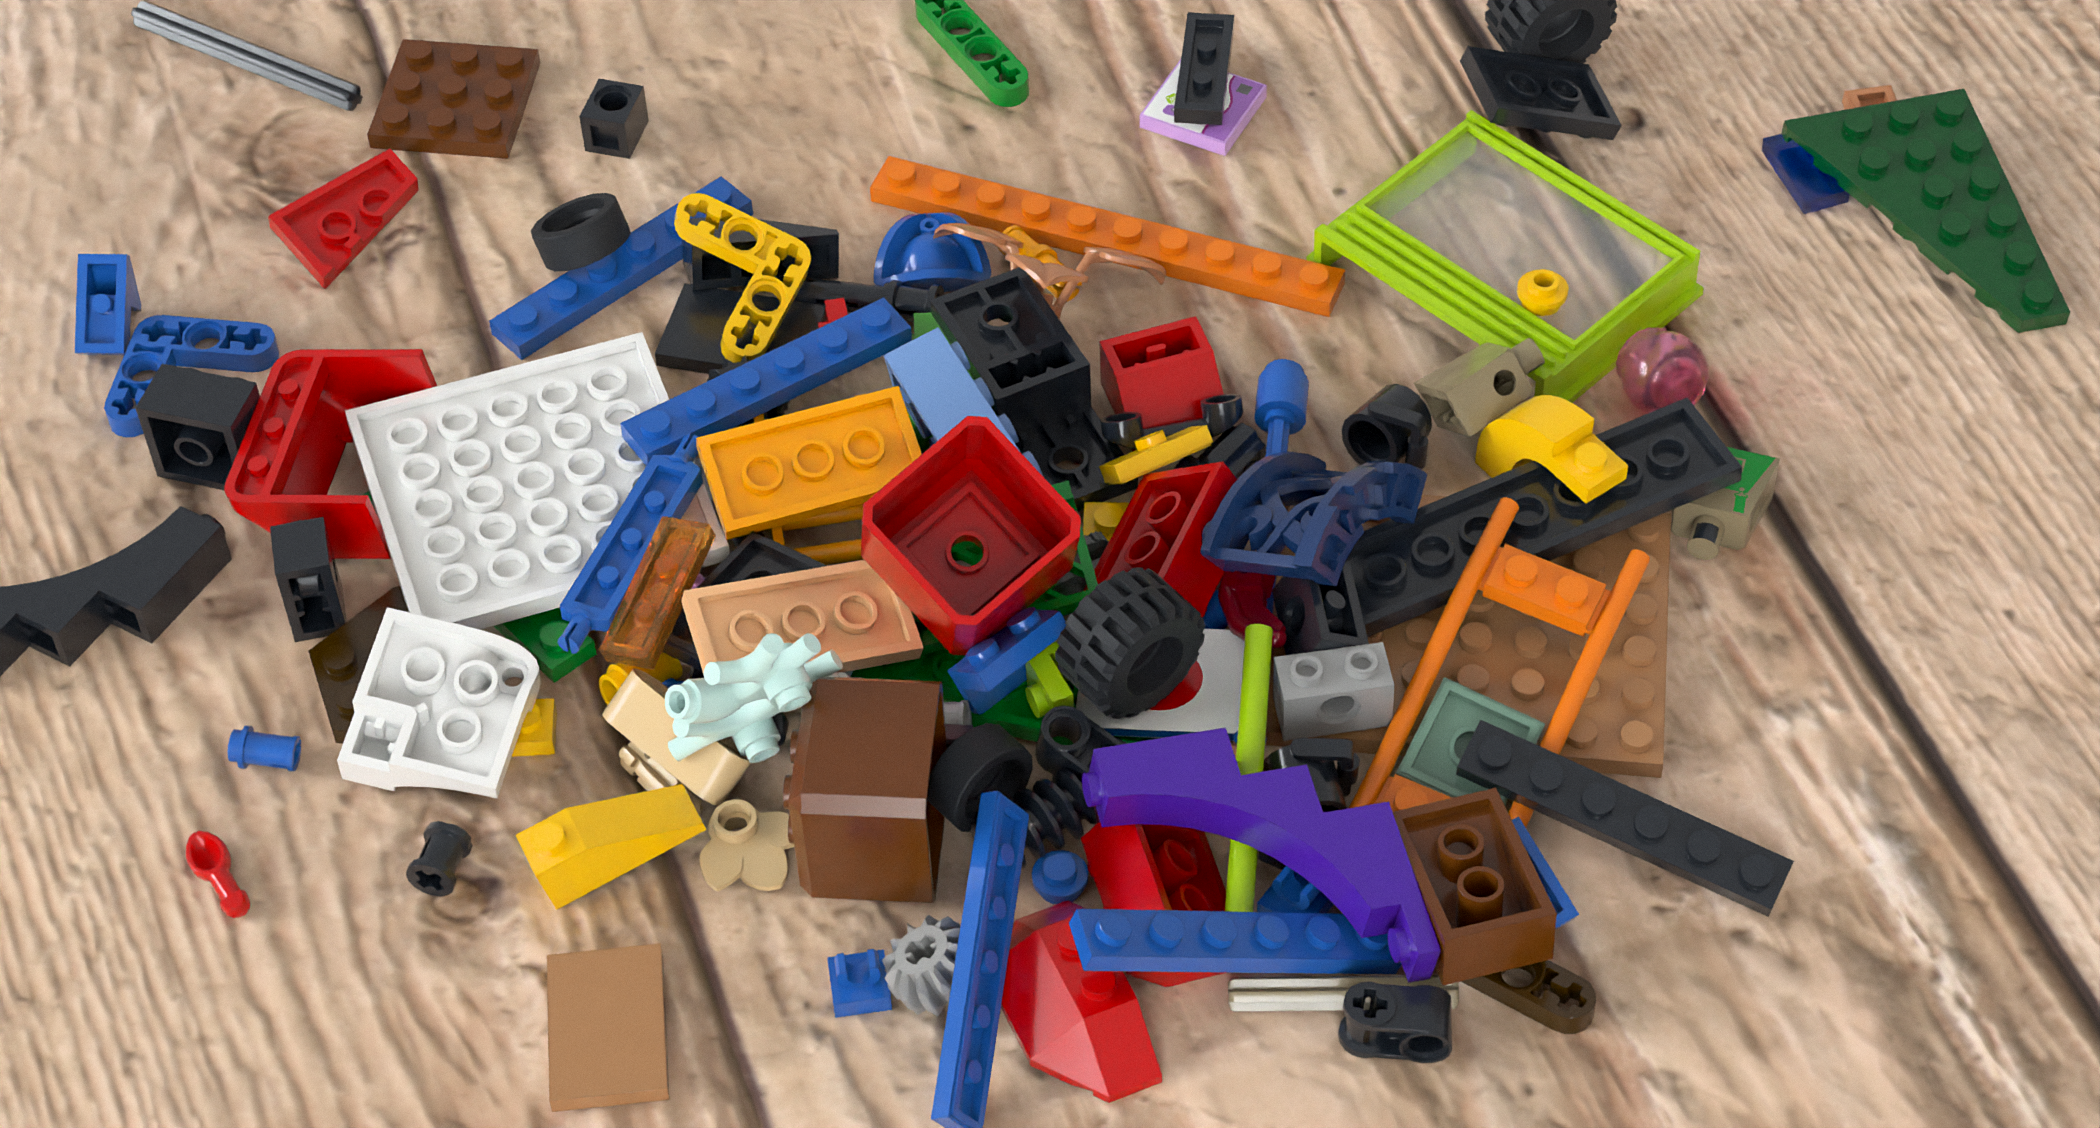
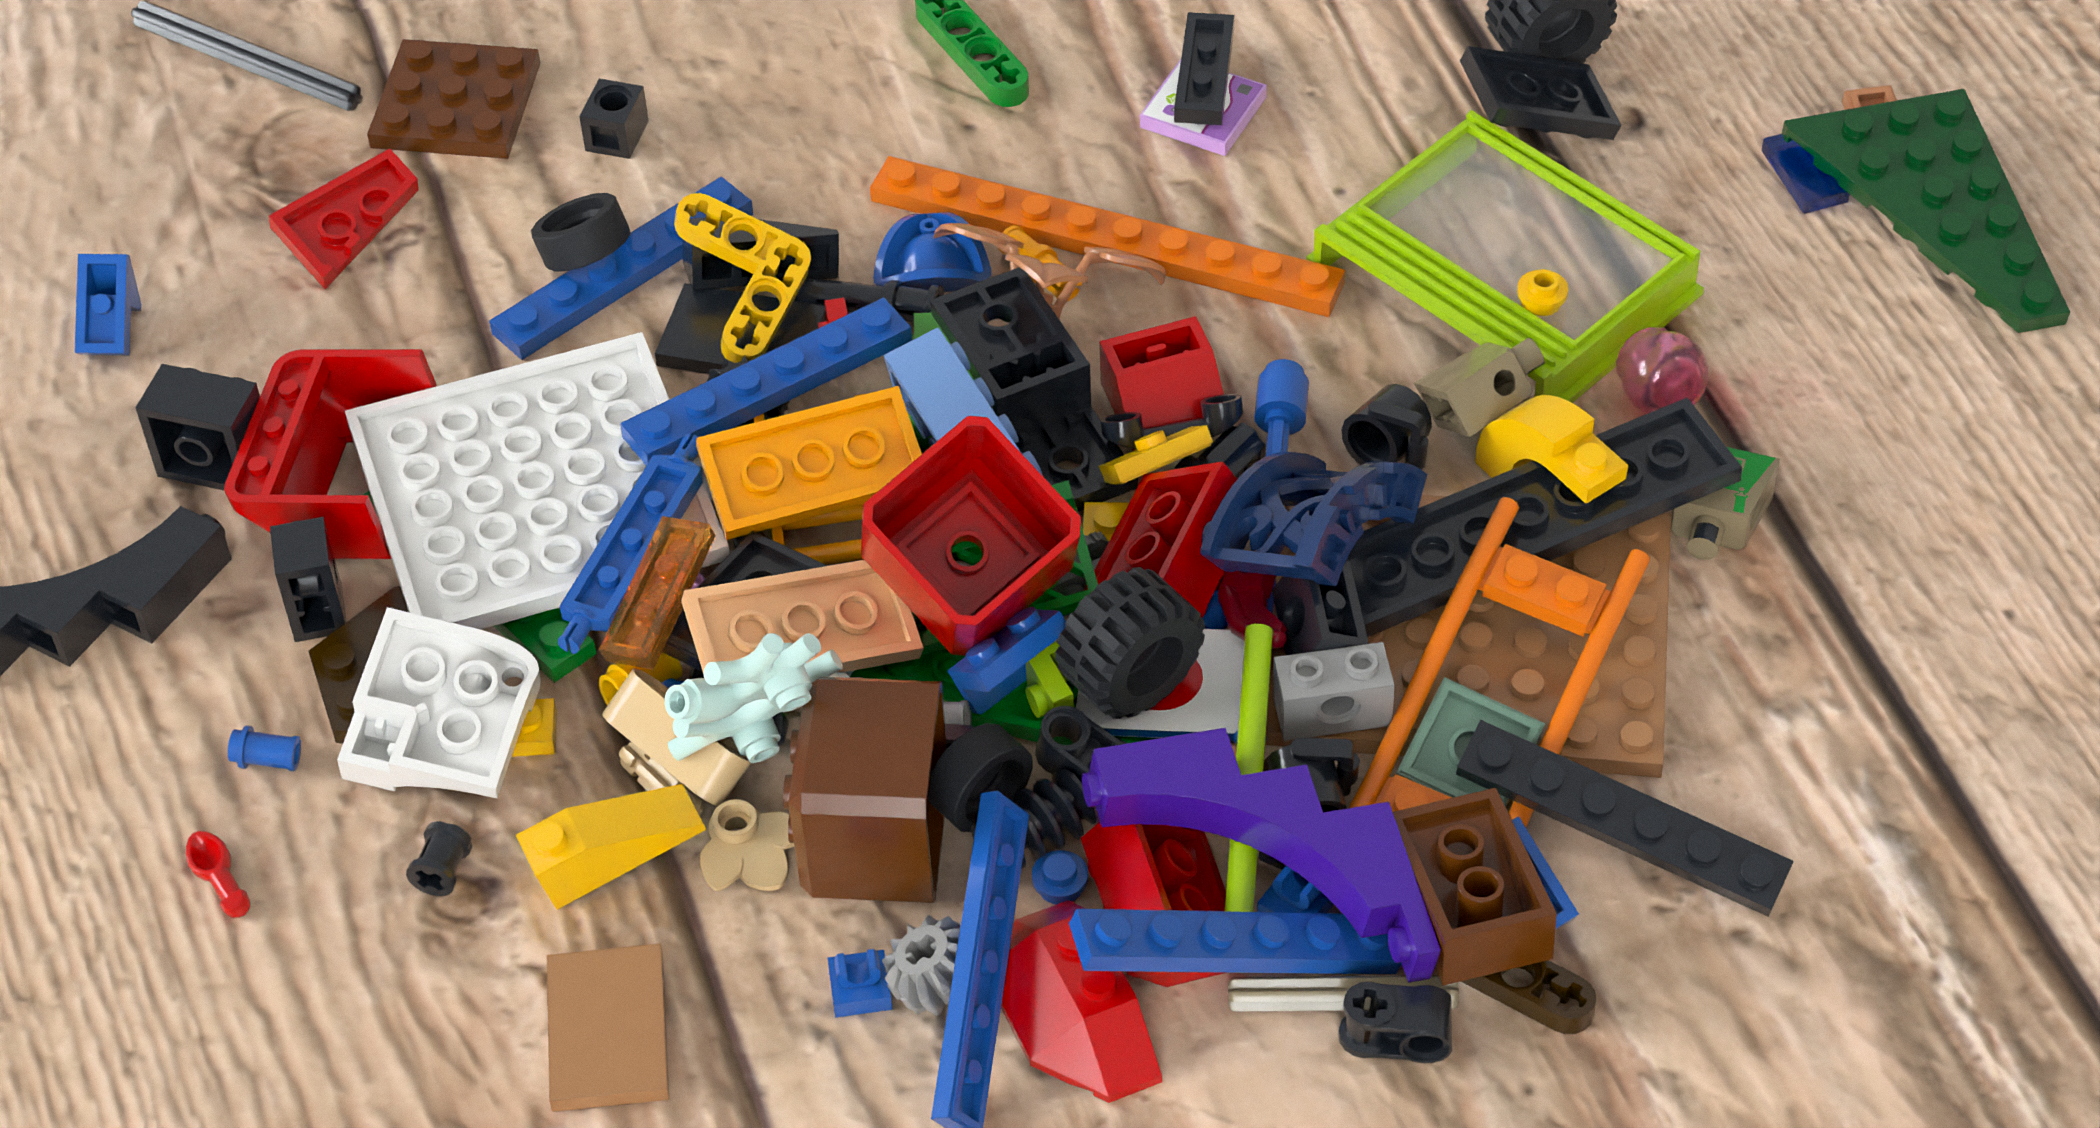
blue beam [104,315,279,438] -> none

